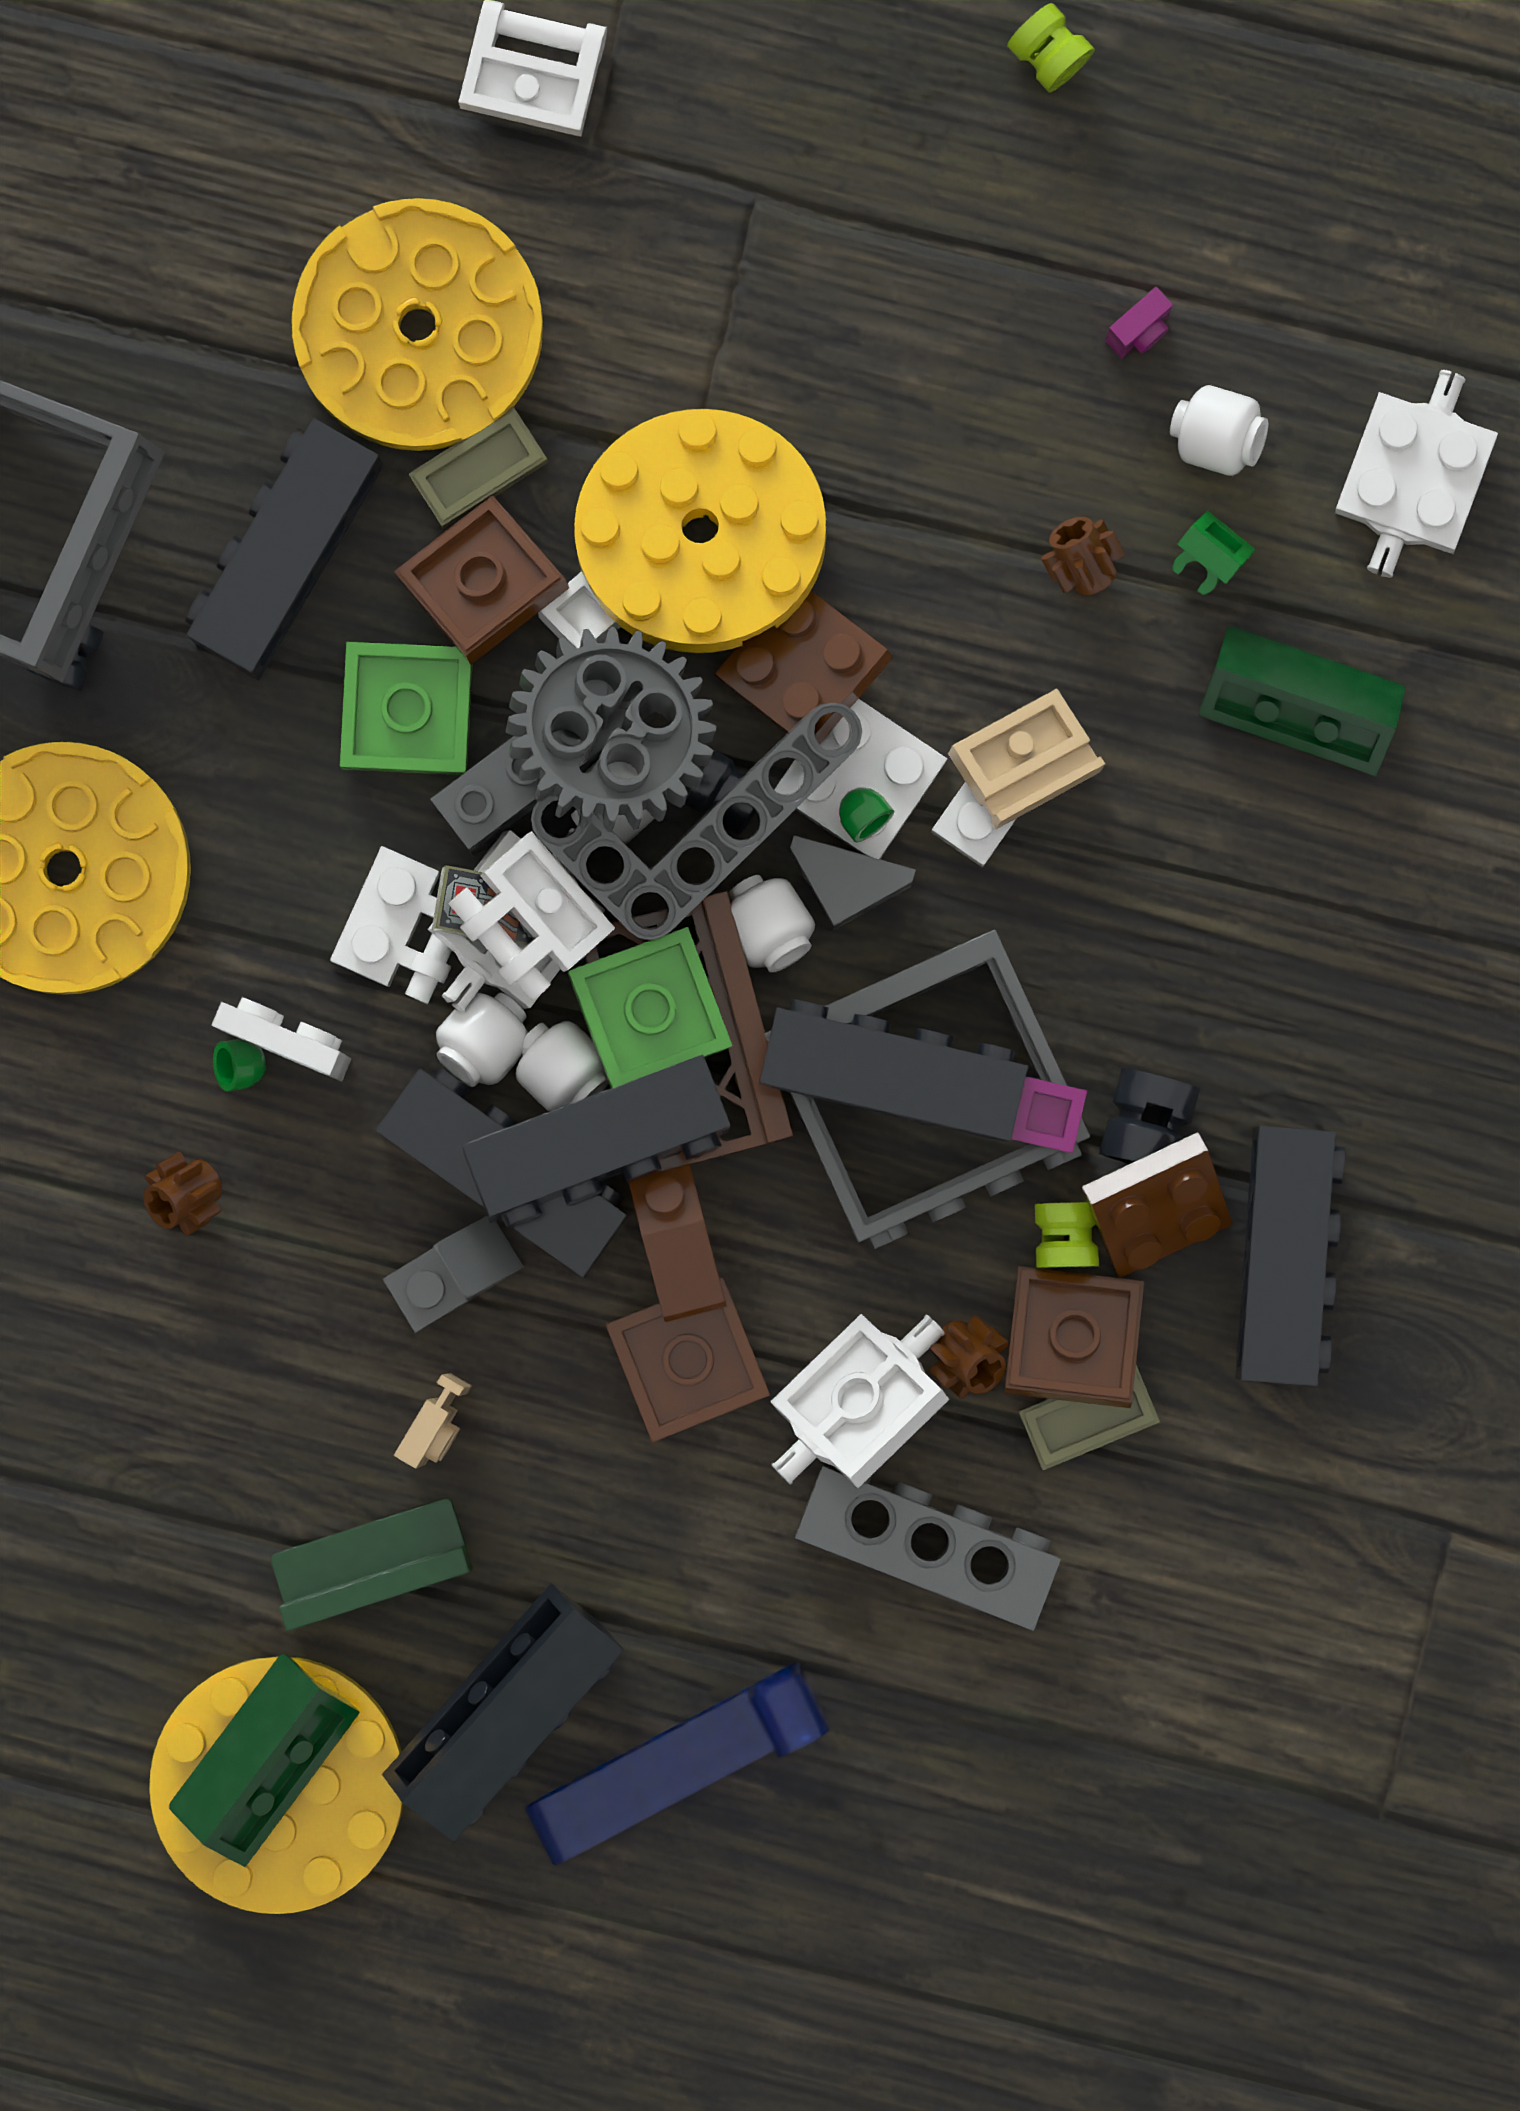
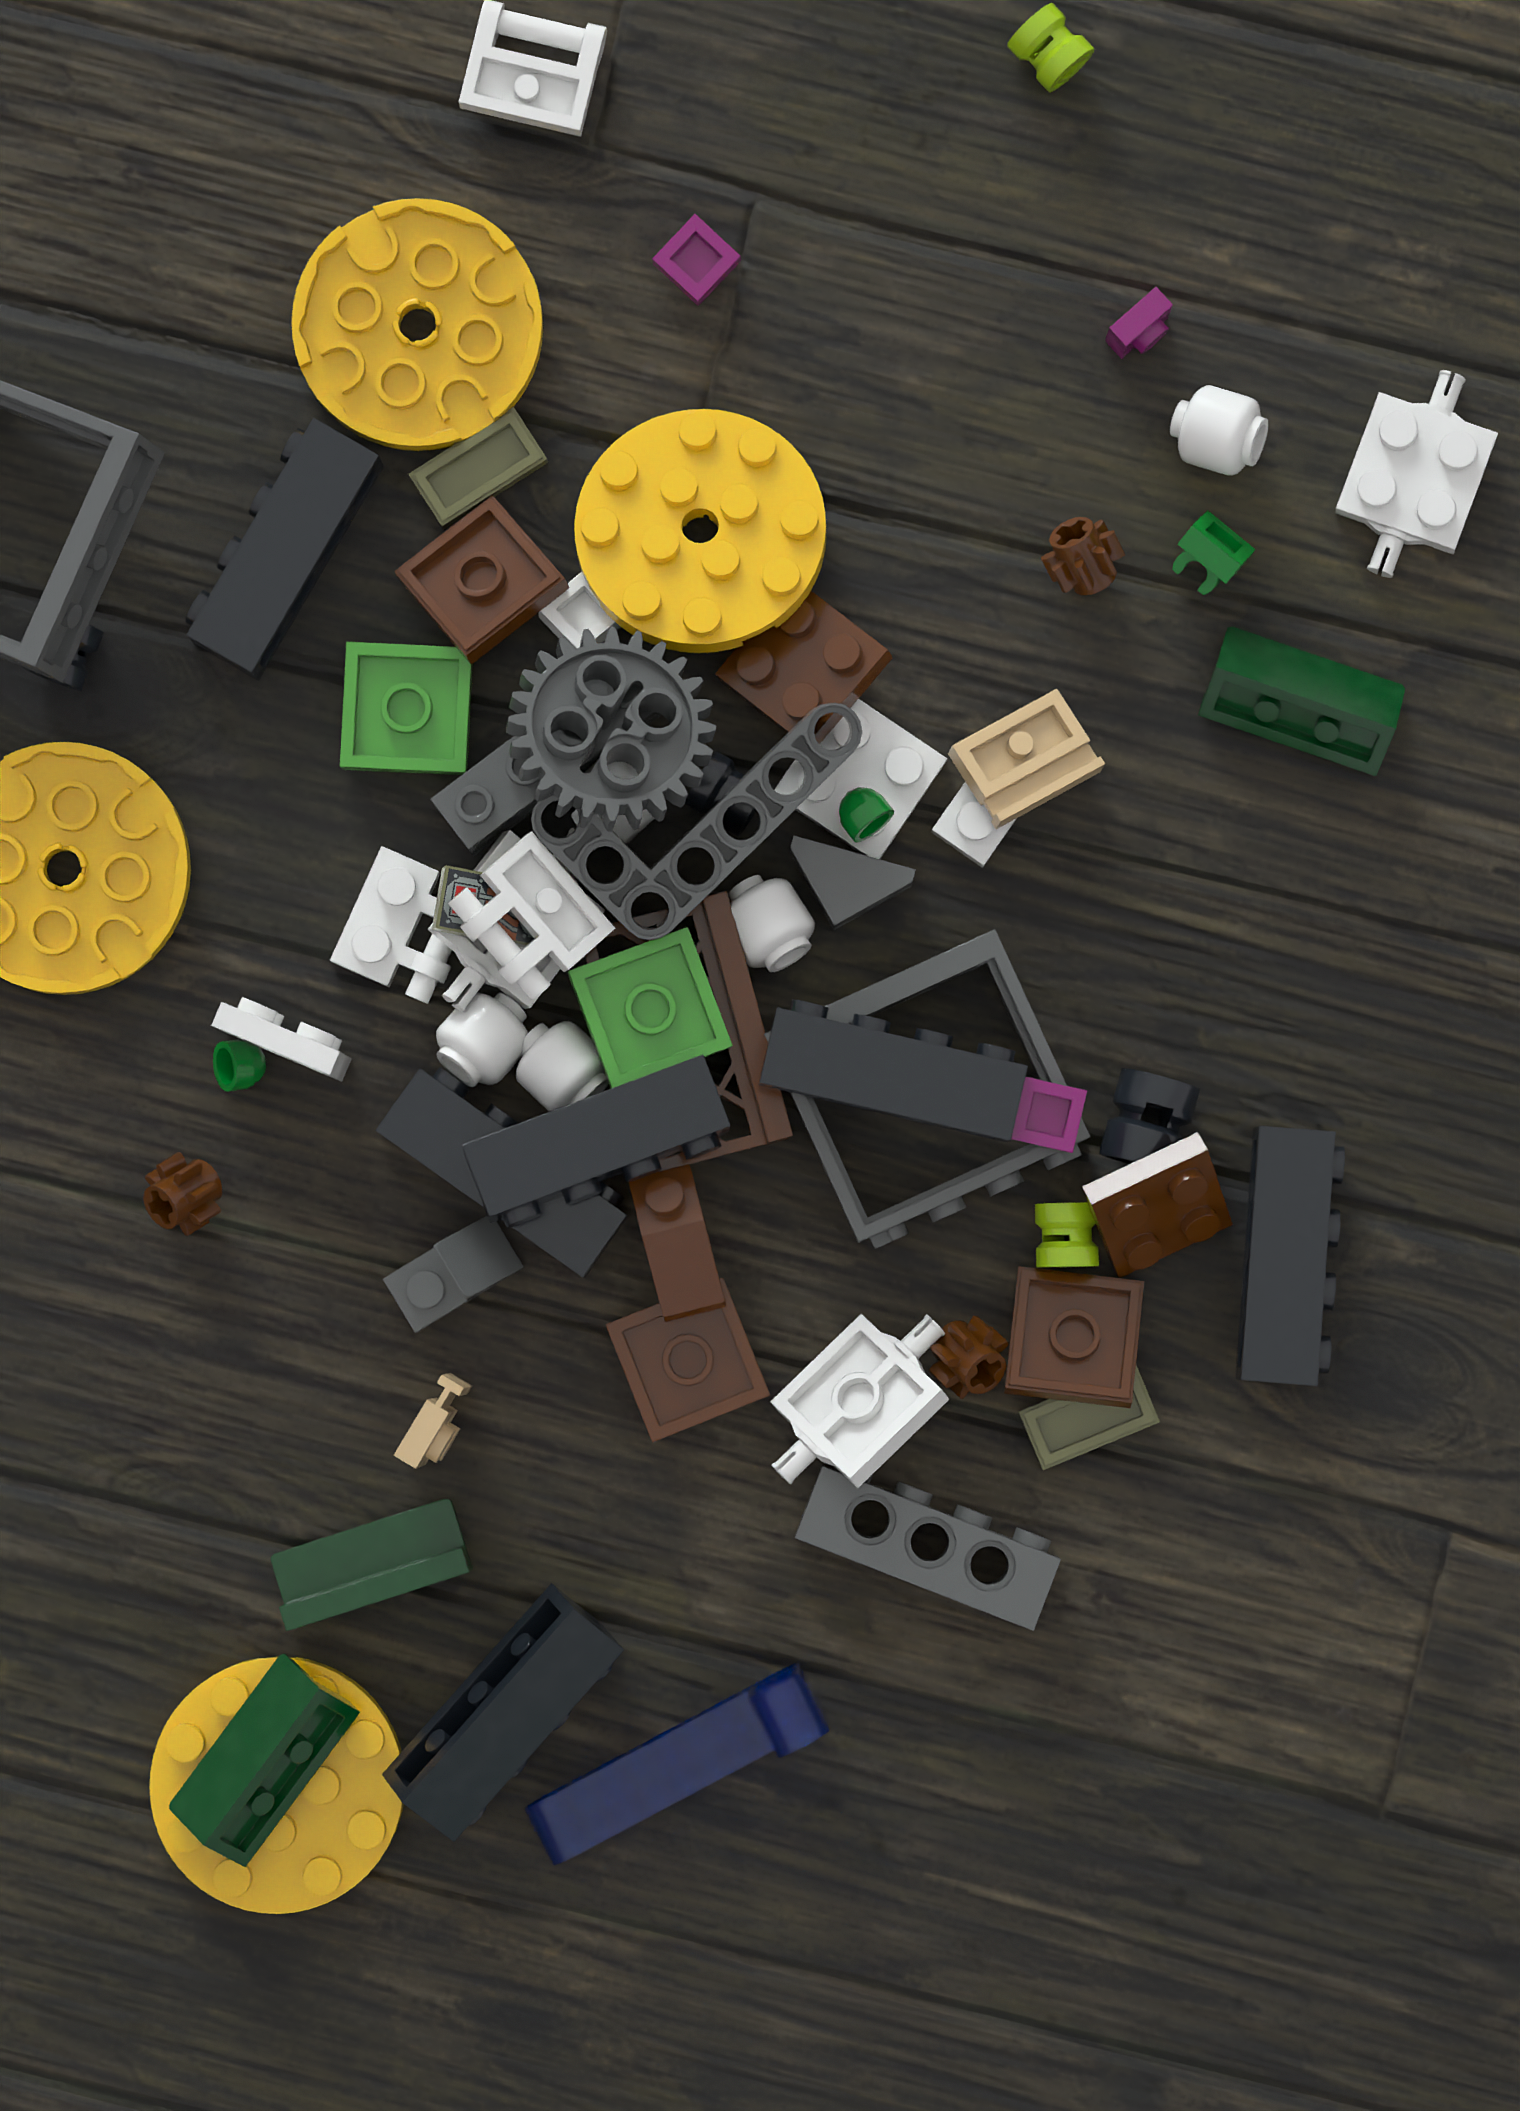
none -> magenta plate [652,214,741,306]

